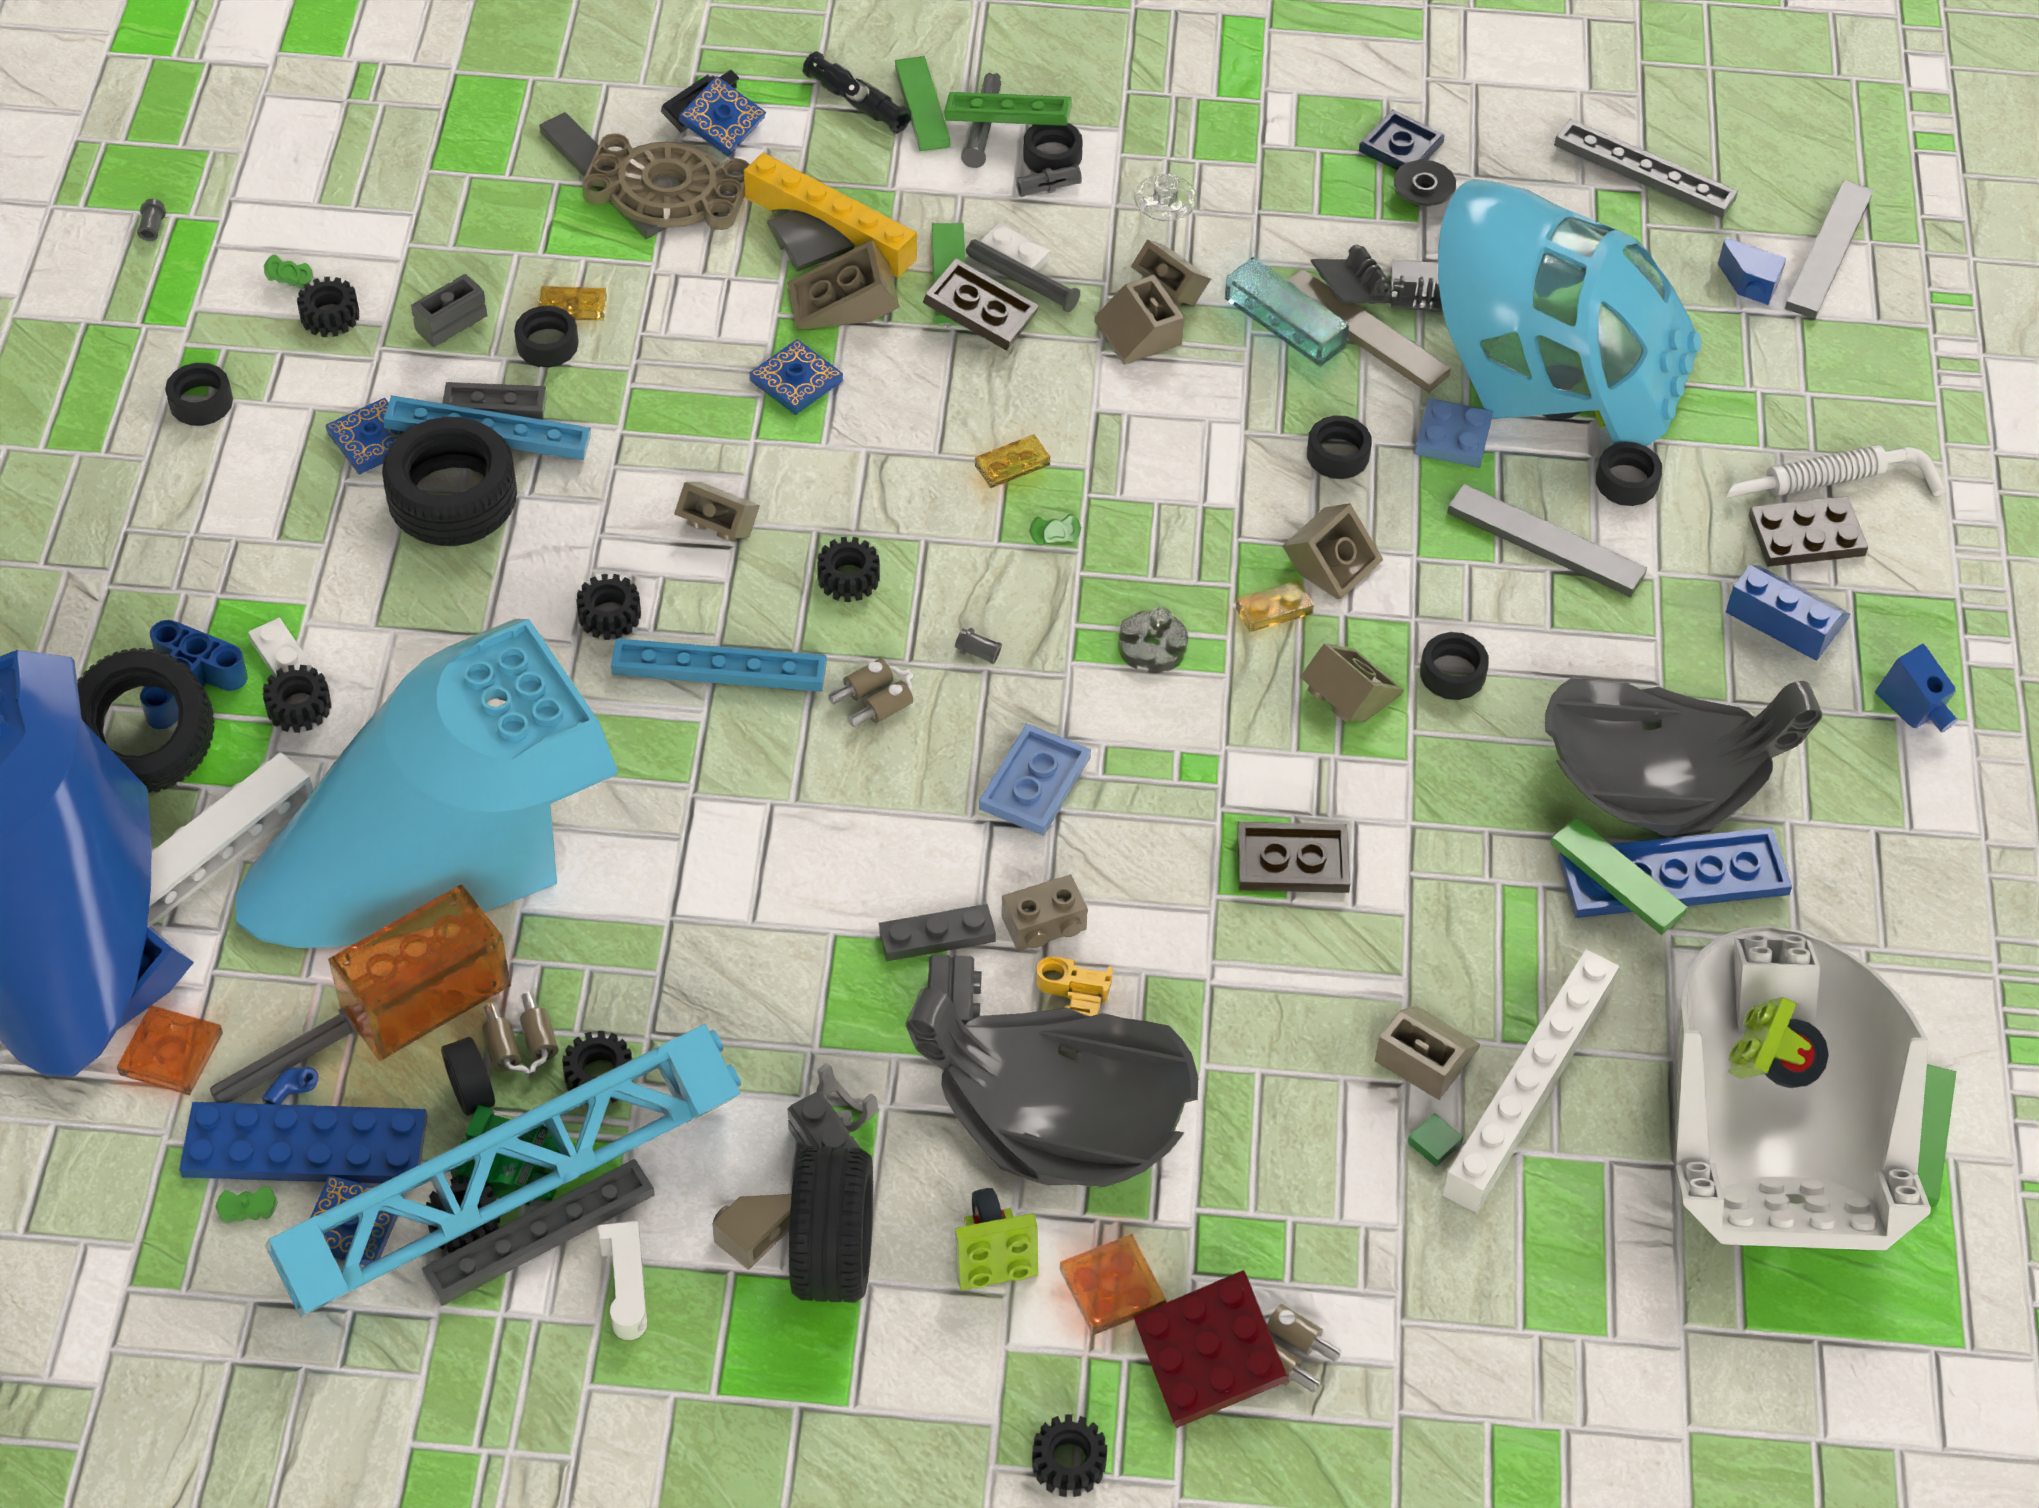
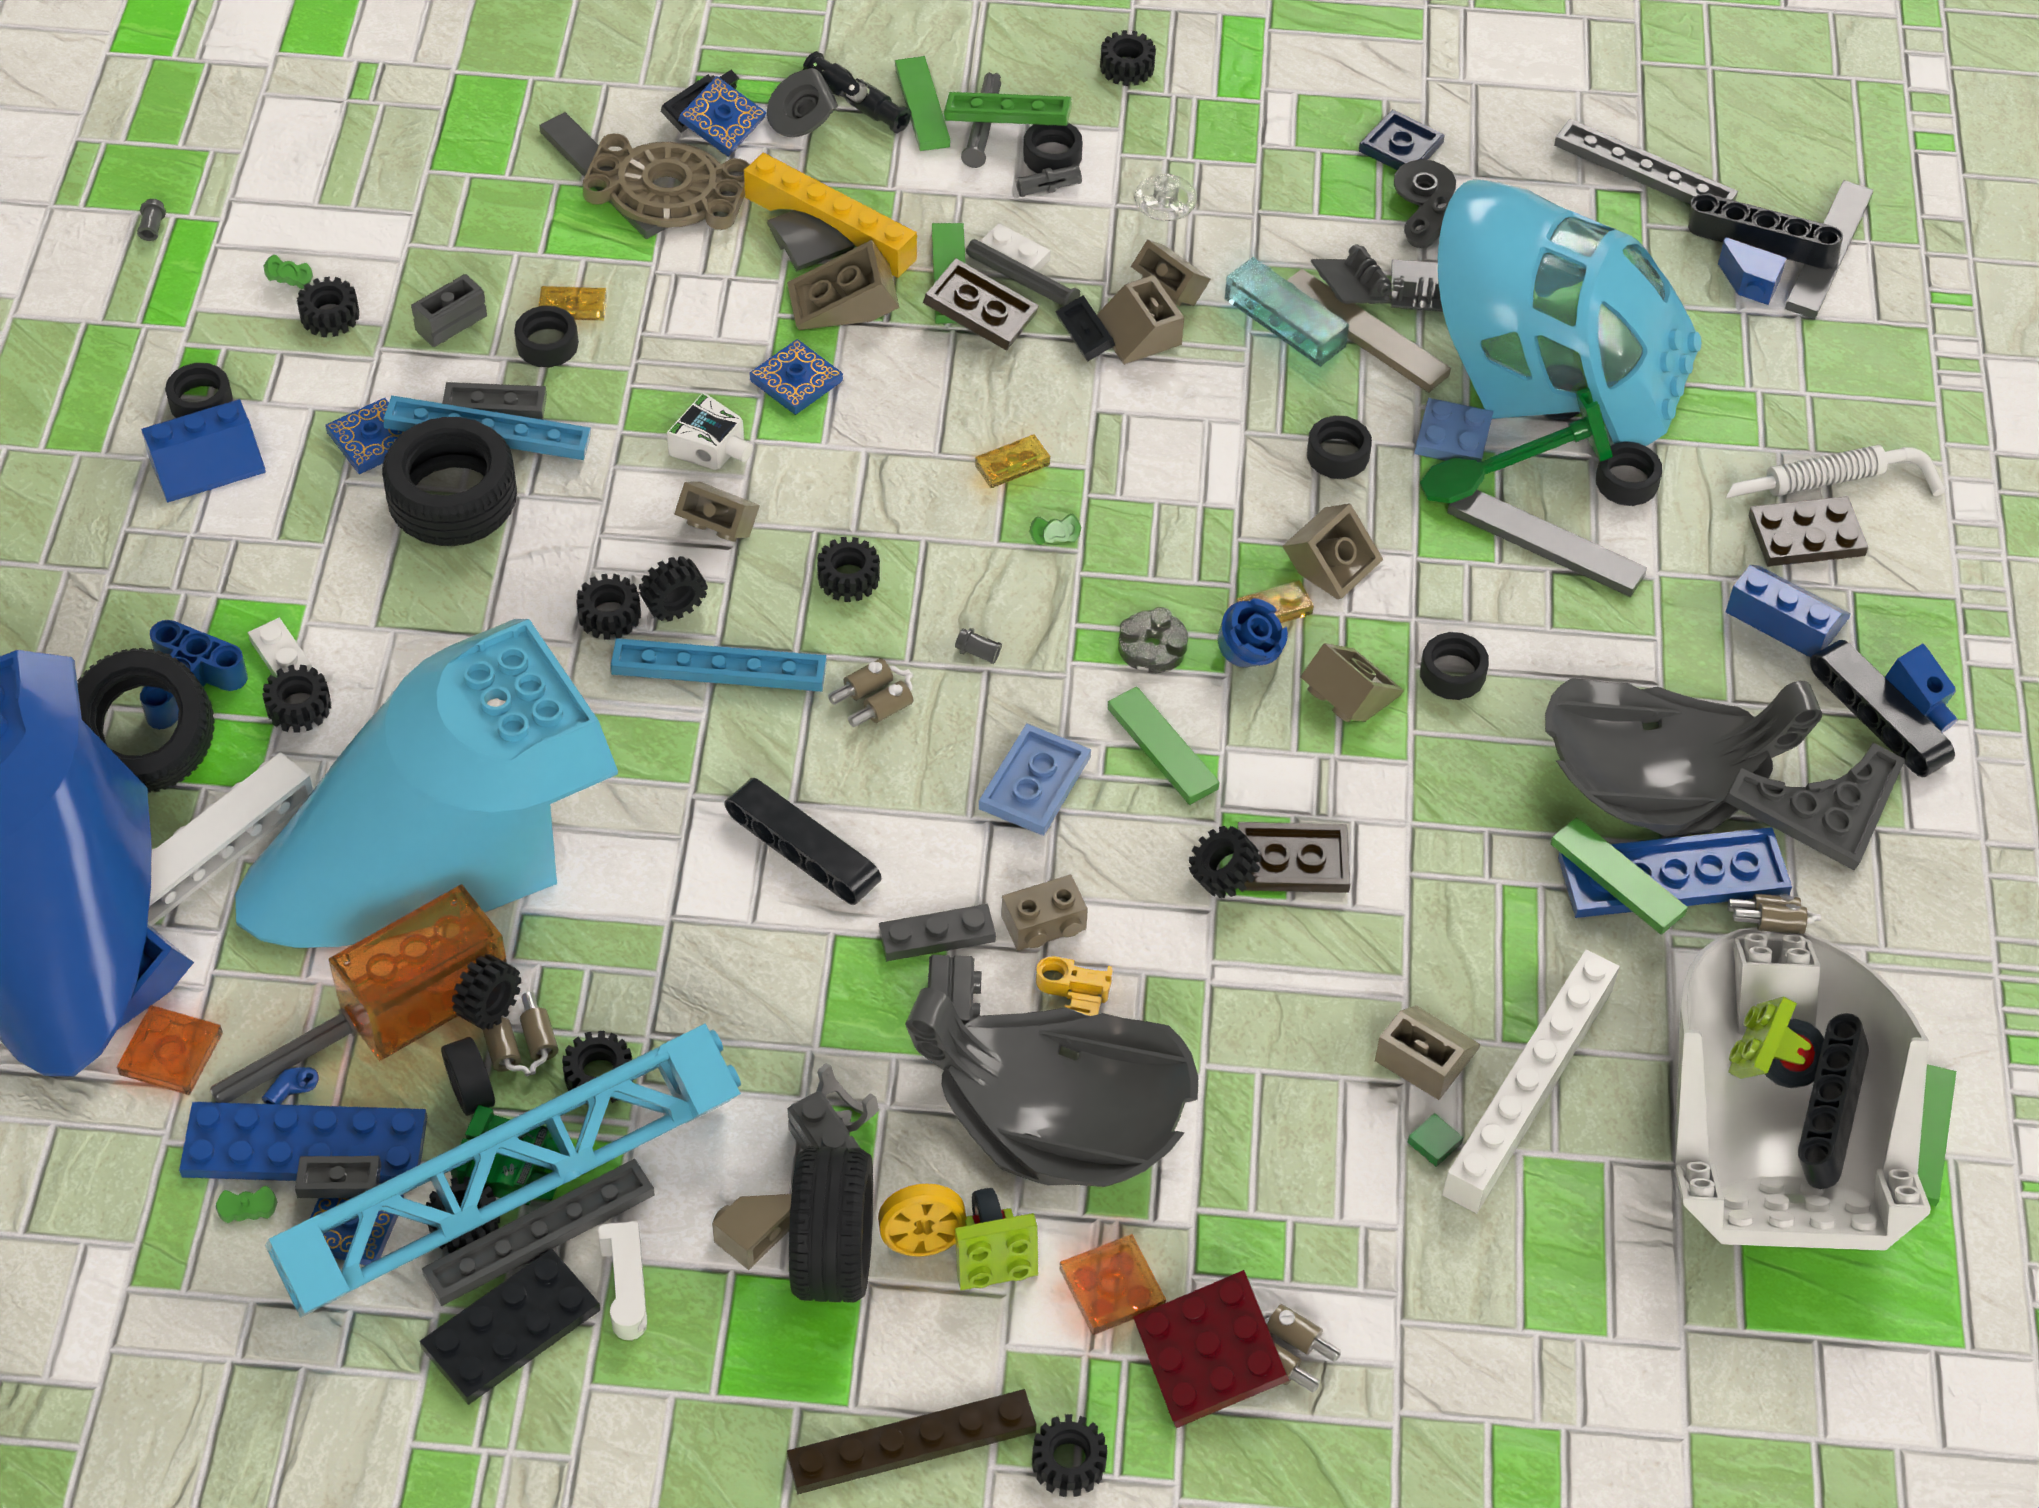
none -> blue slope [141,399,266,503]
none -> dark grey plate [295,1156,381,1198]
none -> black plate [419,1248,600,1405]
none -> black tyre [452,954,521,1030]
none -> black tyre [639,556,708,621]
none -> white torso [667,392,753,470]
none -> black beam [724,778,882,905]
none -> dark grey hat [767,68,838,137]
none -> dark brown plate [787,1389,1037,1495]
none -> yellow wheel [878,1183,967,1257]
none -> black plate [1055,295,1116,362]
none -> black tyre [1100,30,1156,86]
none -> bright green tile [1107,686,1220,805]
none -> black tyre [1189,826,1261,898]
none -> blue cone [1217,598,1288,668]
none -> dark grey plate [1404,191,1453,248]
none -> green piece [1420,387,1613,504]
none -> black beam [1688,194,1843,269]
none -> dark grey plate [1724,743,1905,870]
none -> dark tan piece [1727,894,1821,935]
none -> black beam [1798,1013,1869,1189]
none -> black beam [1810,640,1955,777]

